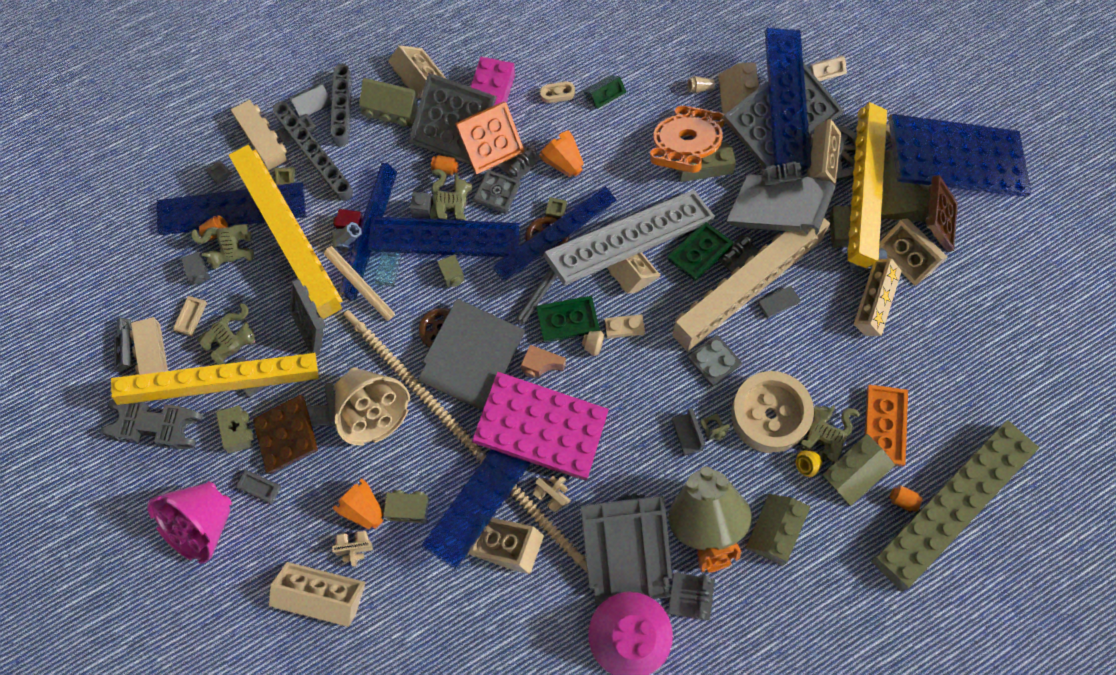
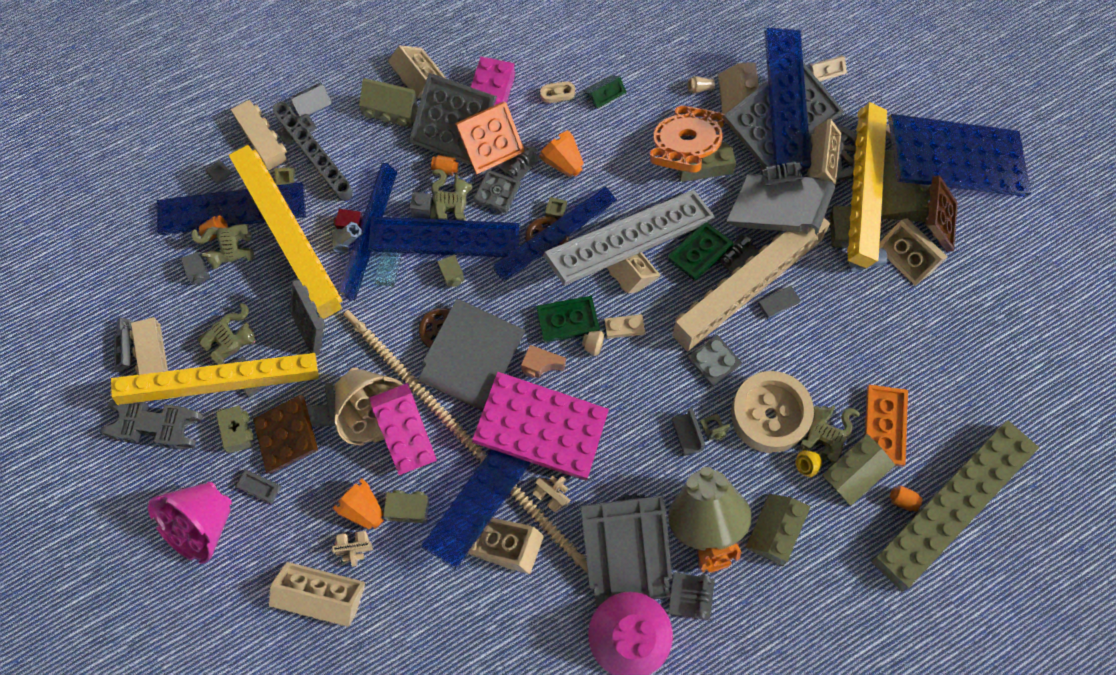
tan tile [173,296,207,336] -> none
tan axle [324,246,395,321] -> none
dark grey beam [330,63,352,147] -> none
dark grey axle [516,268,557,324] -> none
tan brick [854,259,902,336] -> none
none -> dark pink brick [369,383,437,475]

